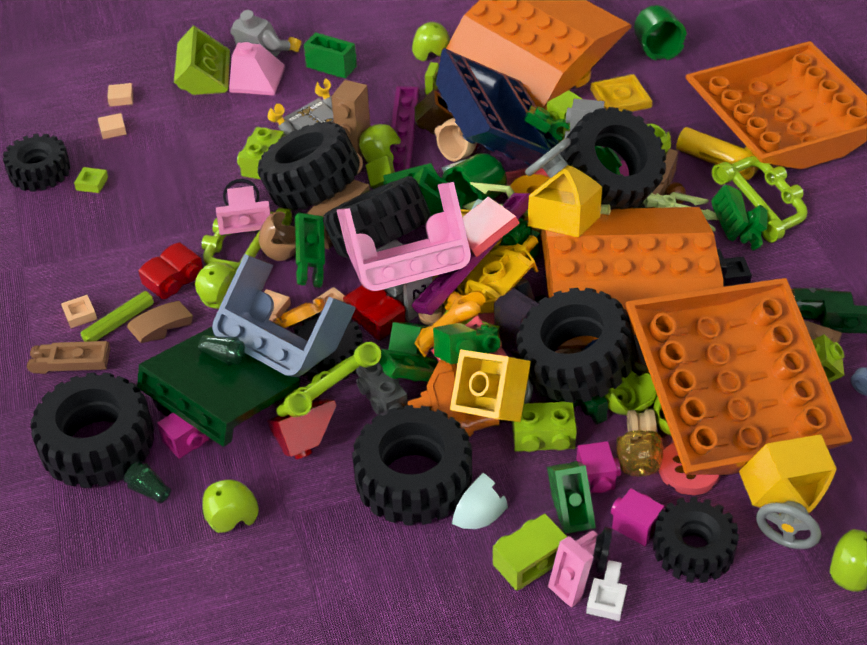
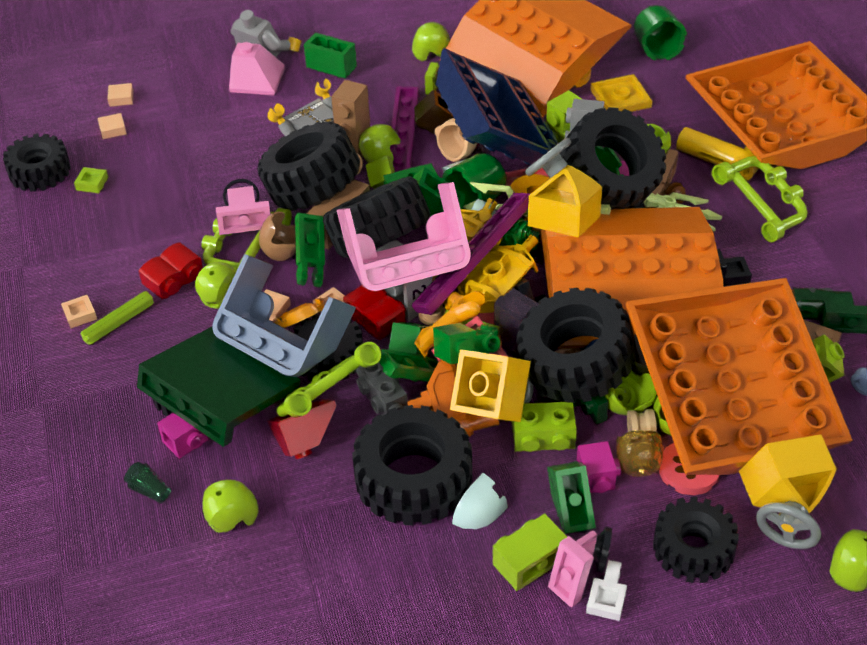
medium nougat hinge [26,341,111,374] -> none
black tyre [30,372,154,488] -> none
medium nougat slope [127,301,193,343] -> none
lime slope [174,25,230,95] -> none
clear green cone [198,335,245,366] -> none
lime brick [237,127,285,179] -> none
tile [462,197,519,257] -> none
green plate [524,105,570,140] -> none
dark pink brick [611,488,664,547] -> none
green slope [711,185,749,242] -> none
green plate [740,205,768,251] -> none

